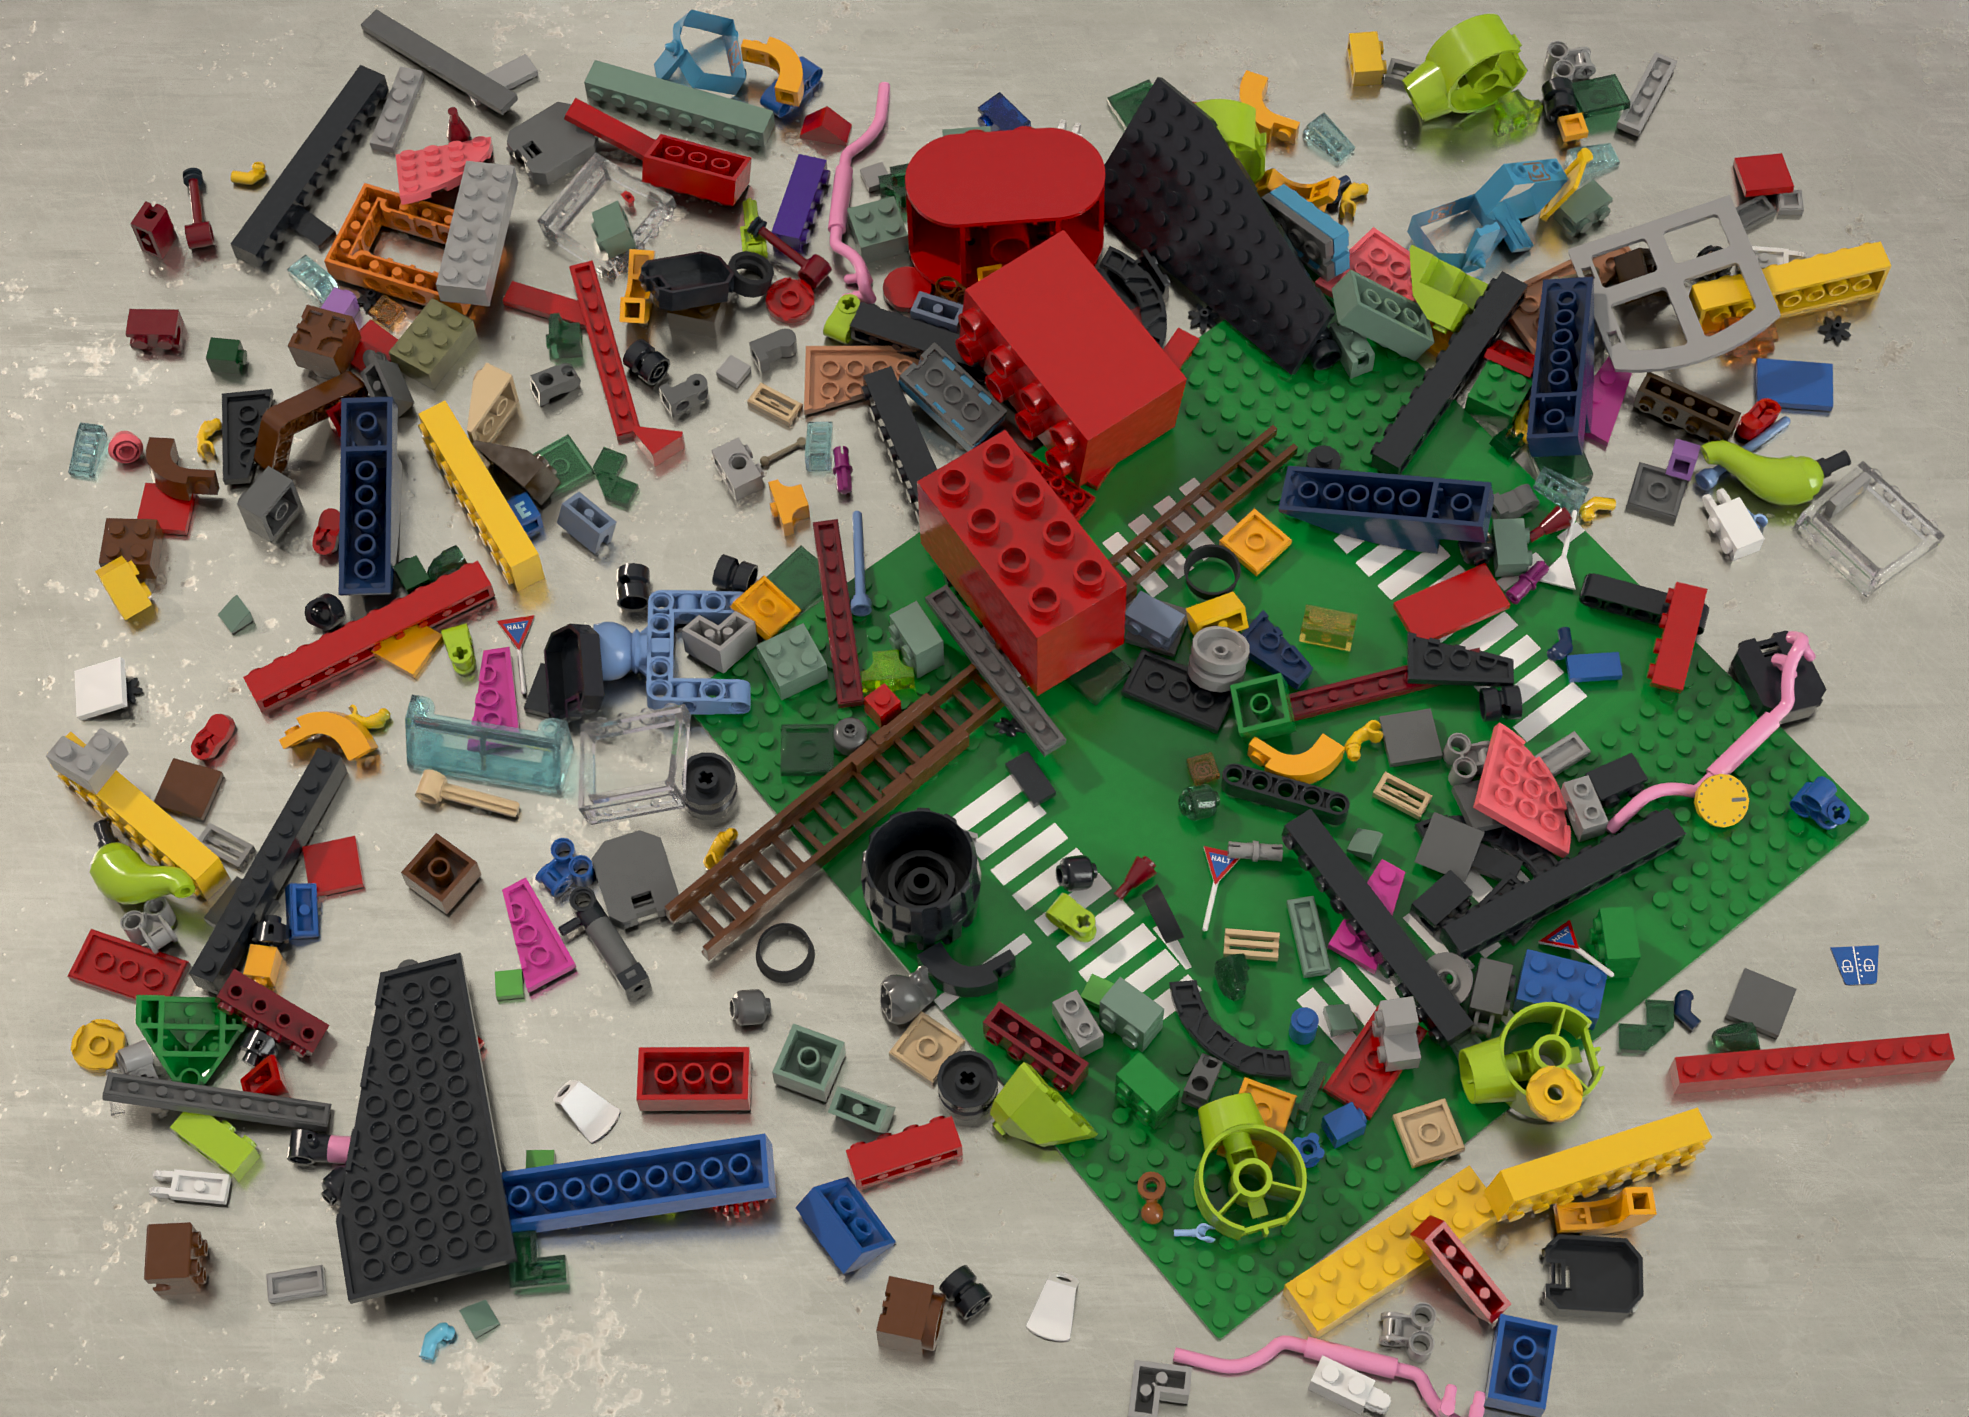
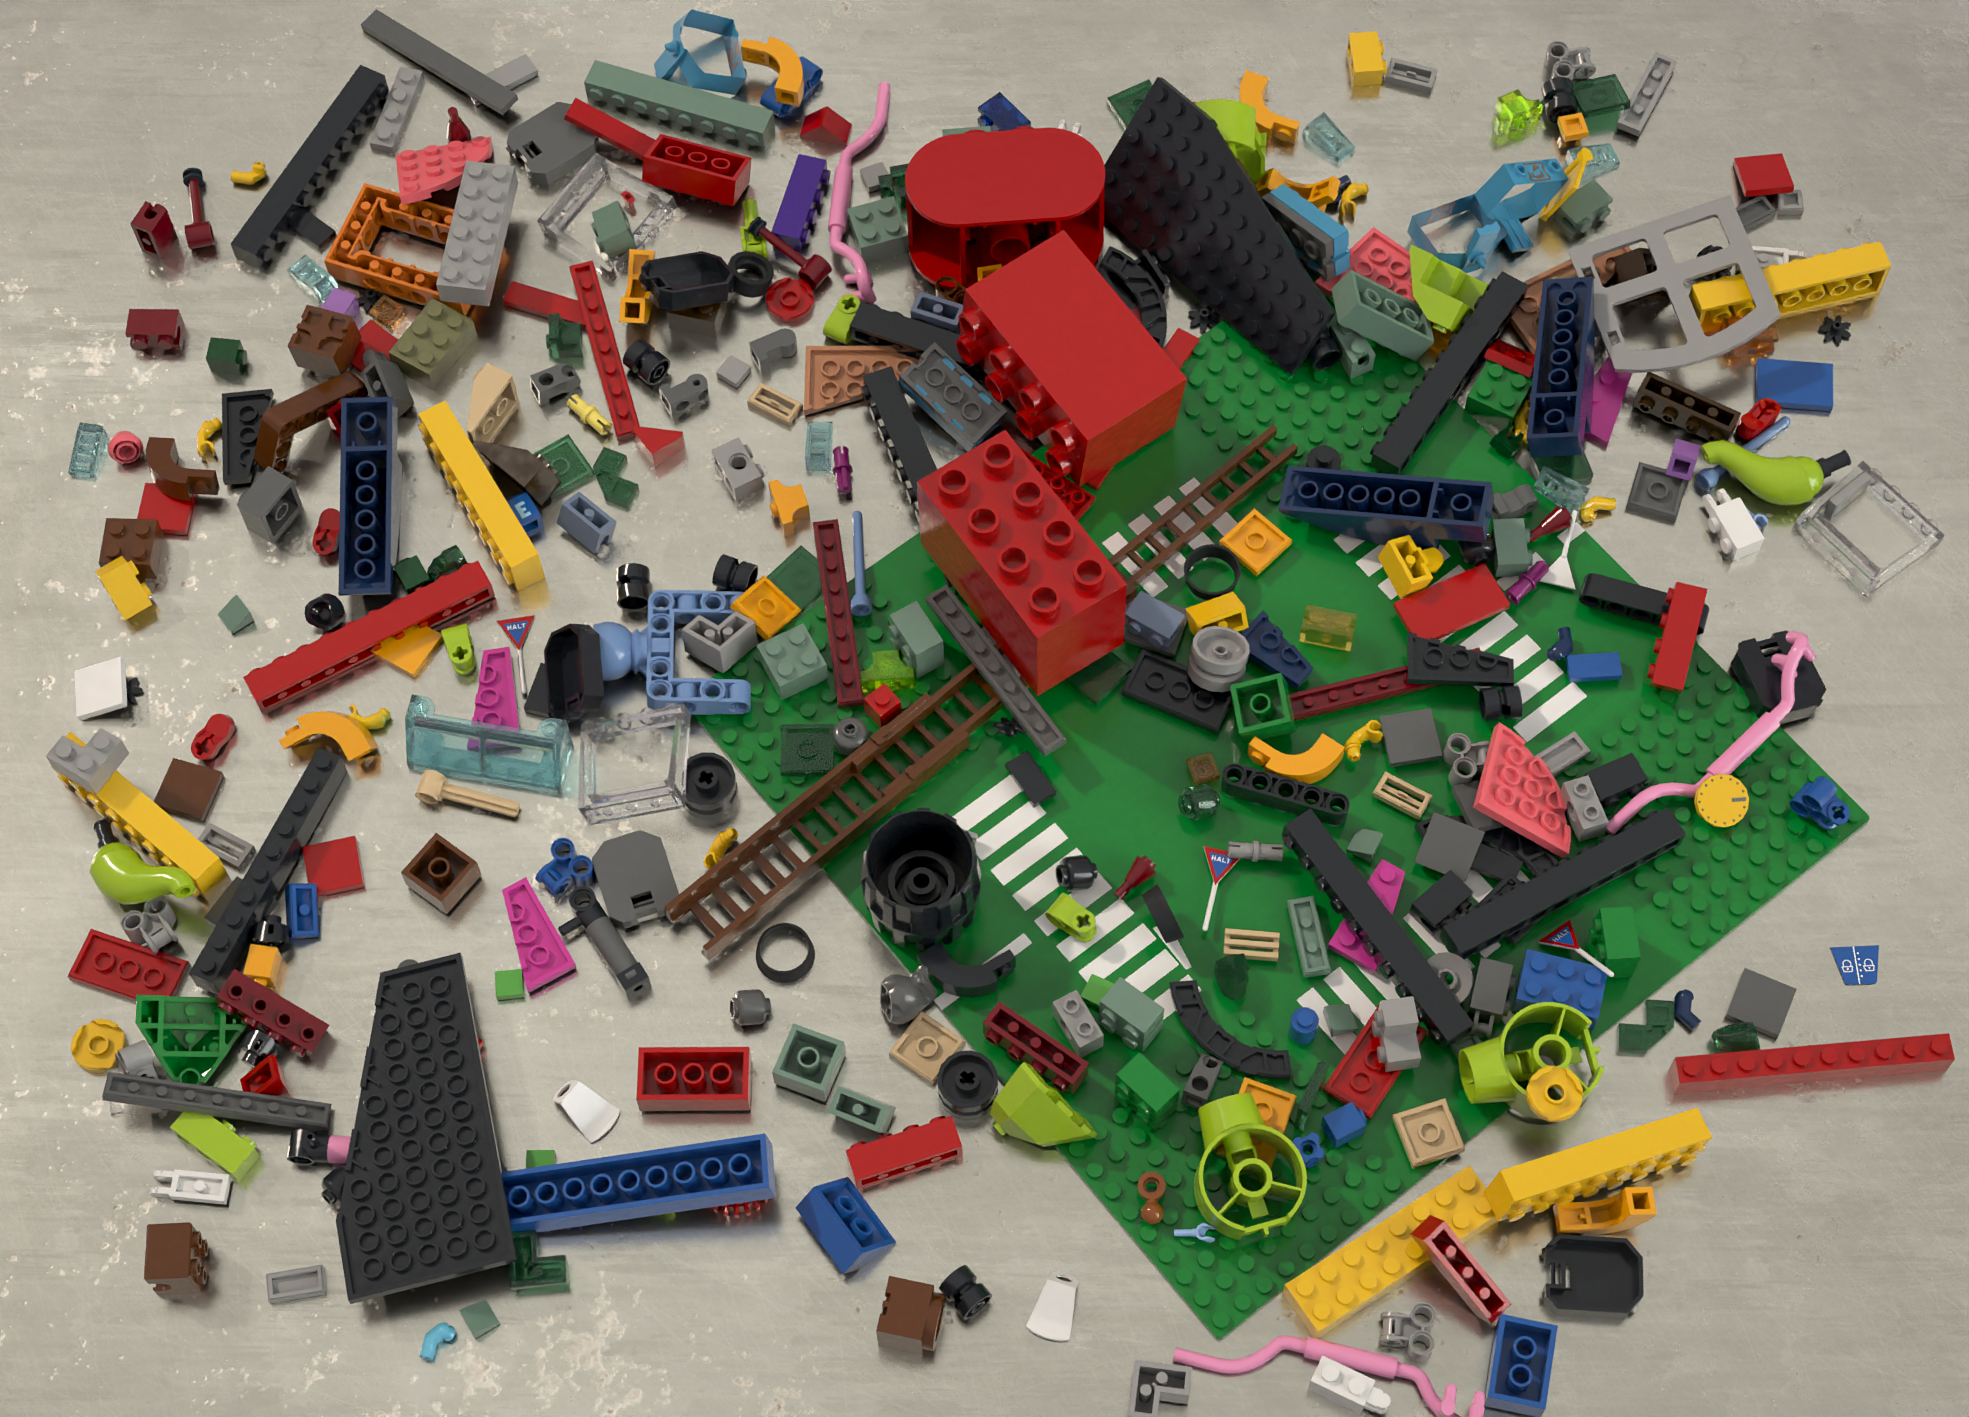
dark tan hinge [760,437,807,466] -> none
red tile [883,266,932,313] -> none
lime animal [1401,14,1528,122] -> none
none -> light yellow pin [567,394,612,436]
none -> yellow brick [1377,535,1444,599]

